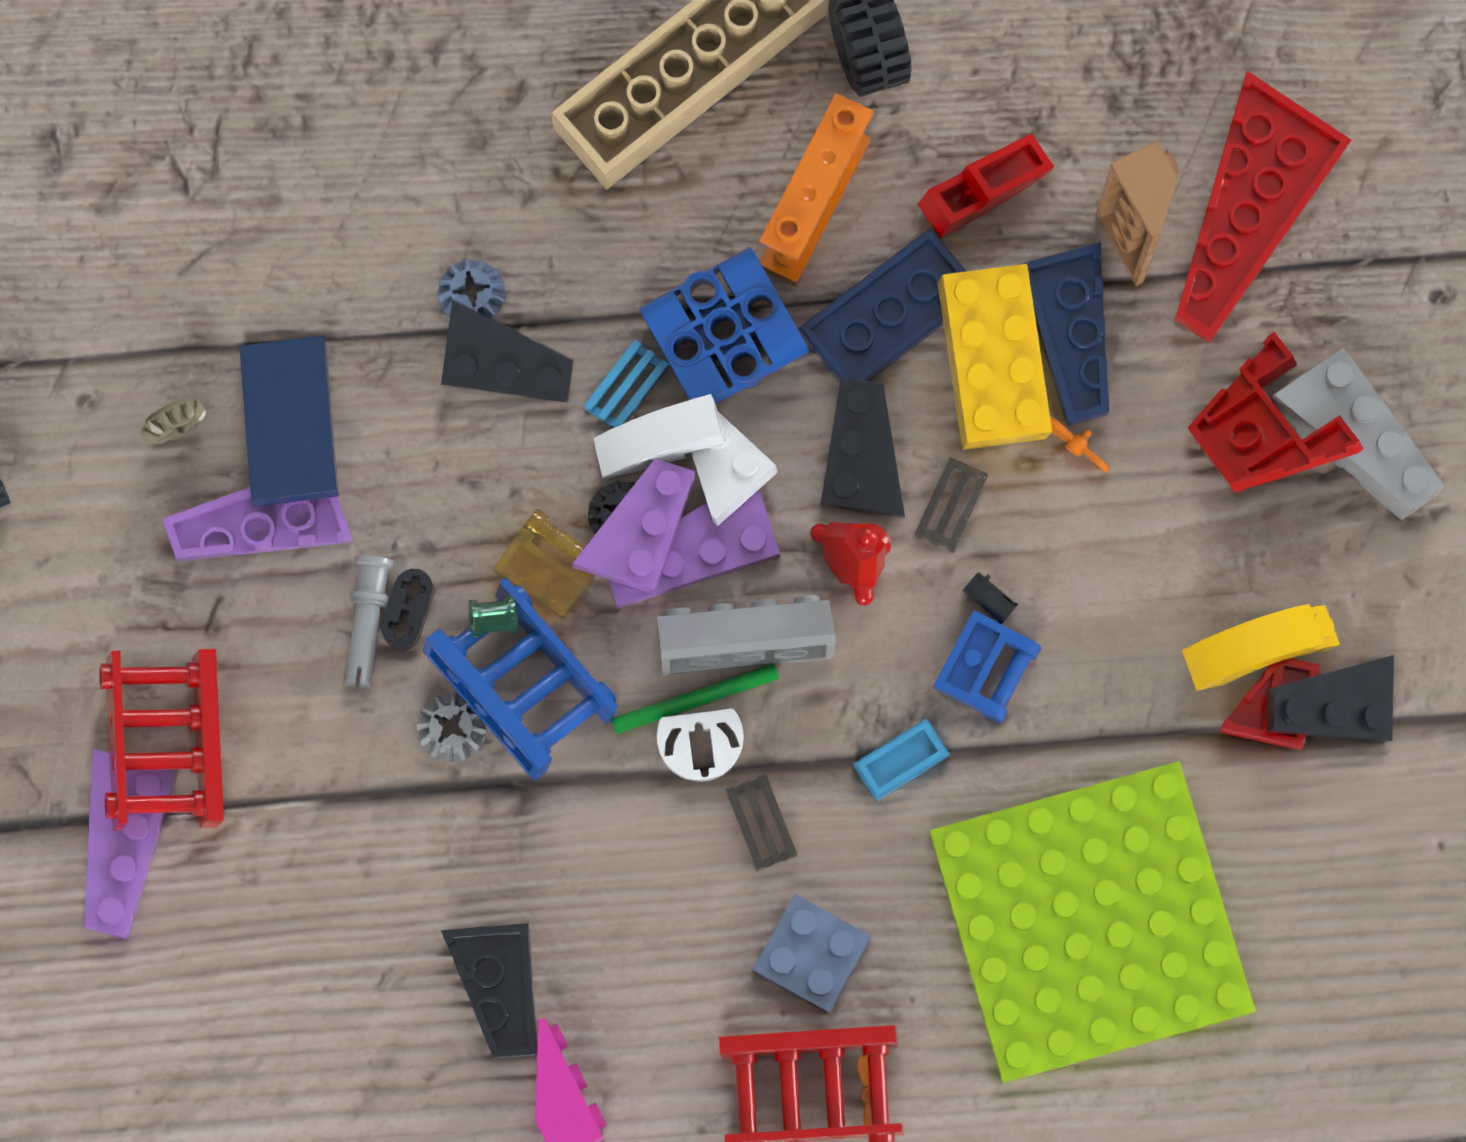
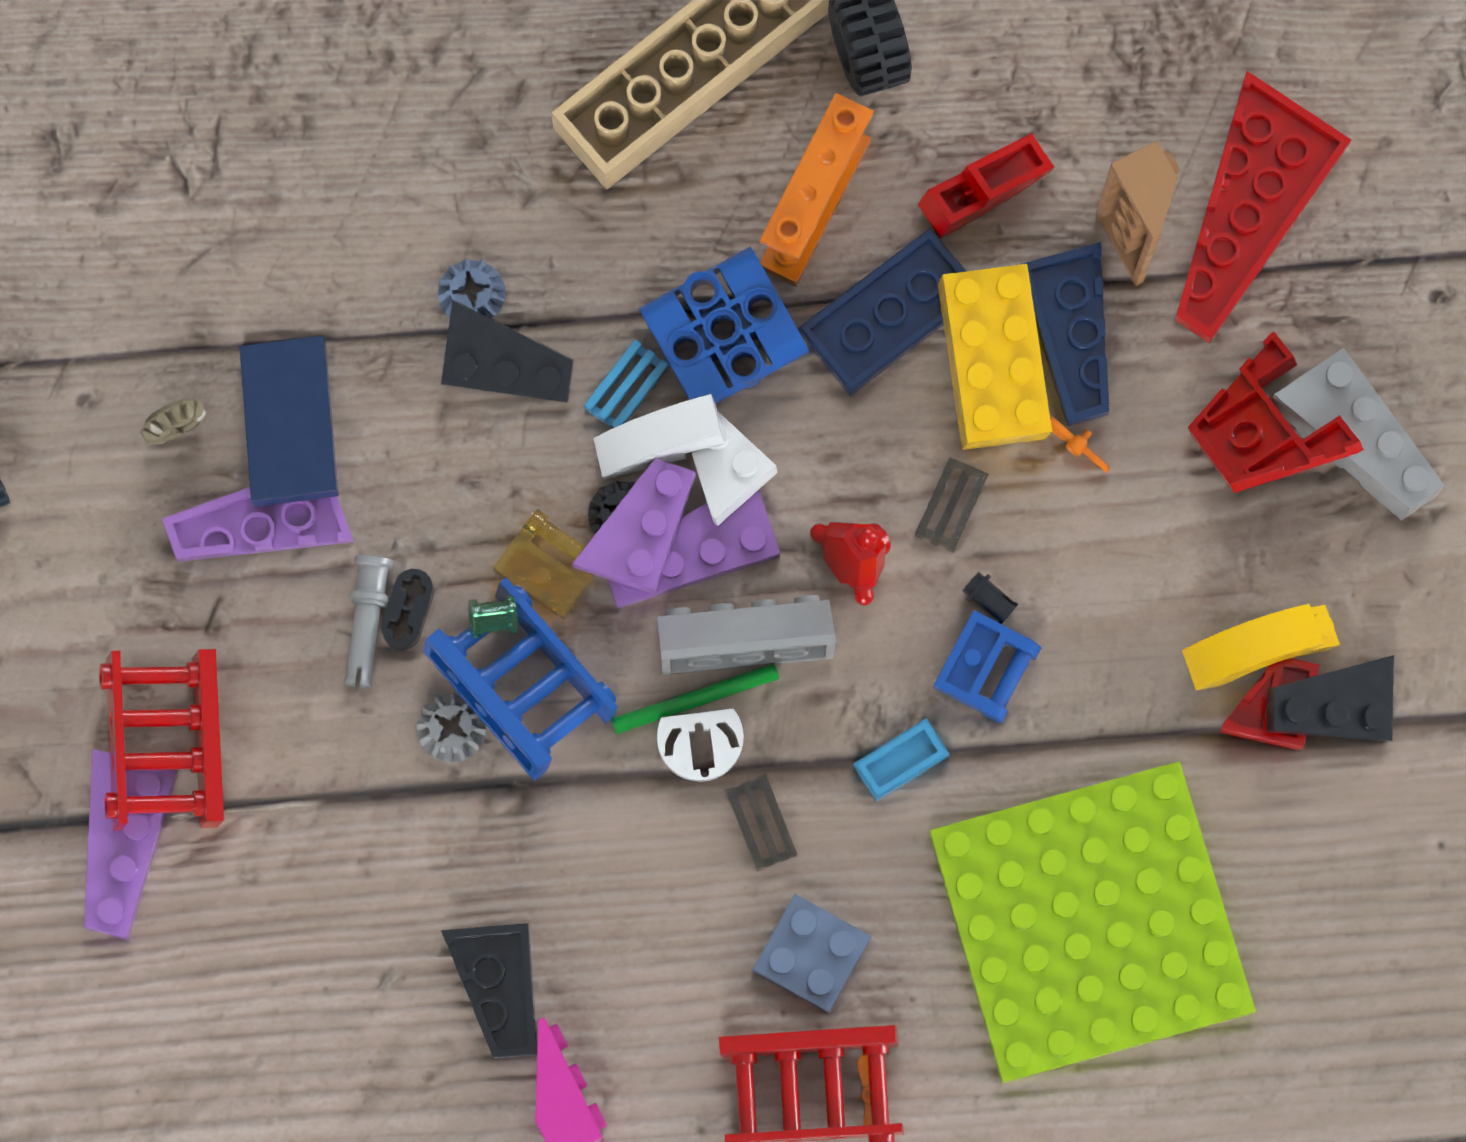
black wing [821,377,905,518] -> none

